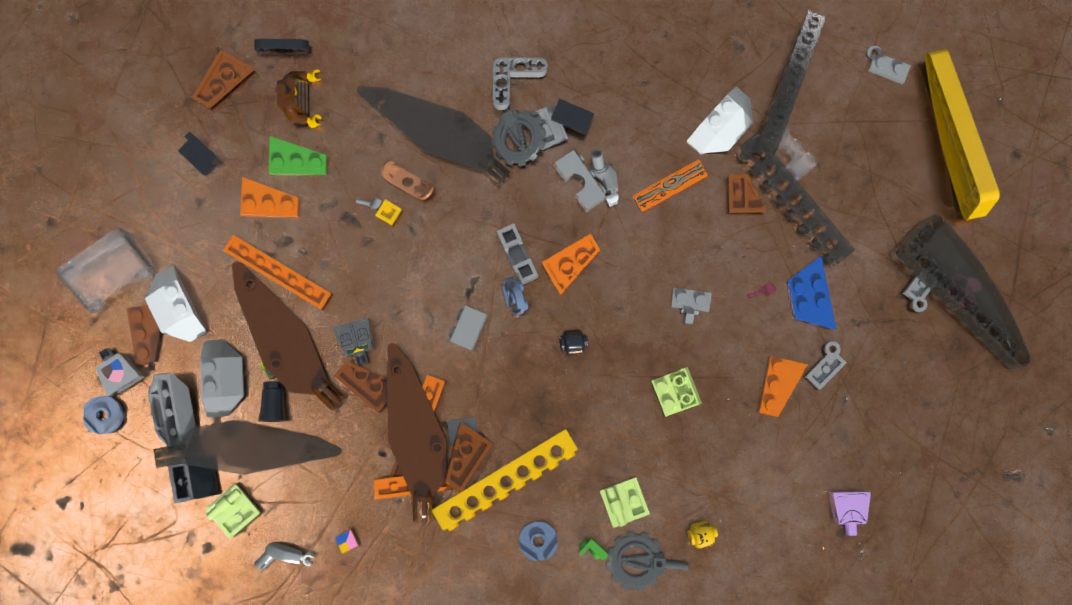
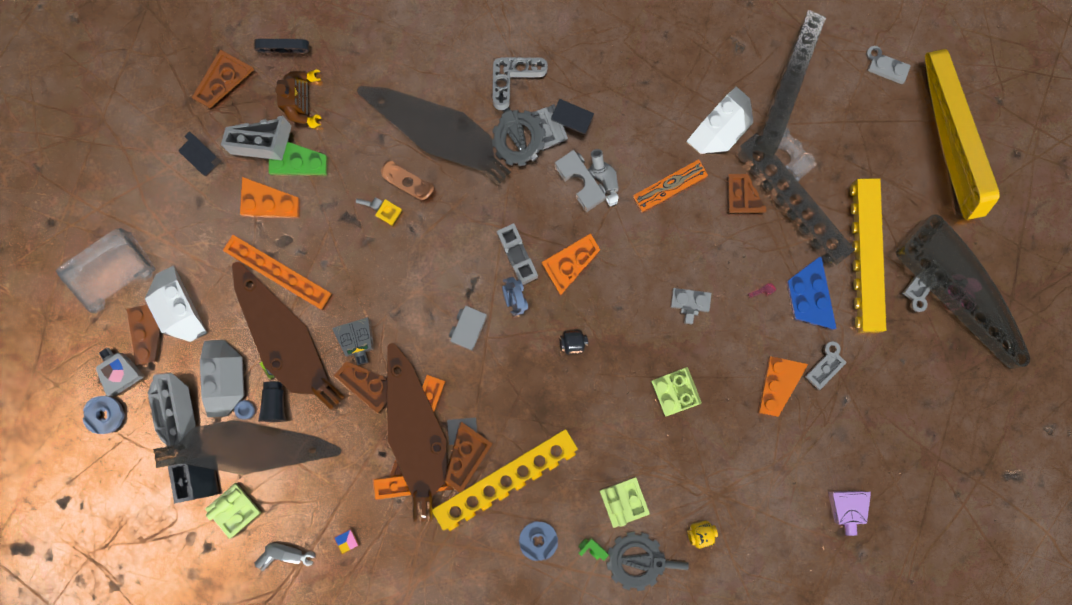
none -> light grey wedge [221,116,292,160]
none -> sand blue tile [234,400,255,420]
none -> yellow brick [850,179,886,333]

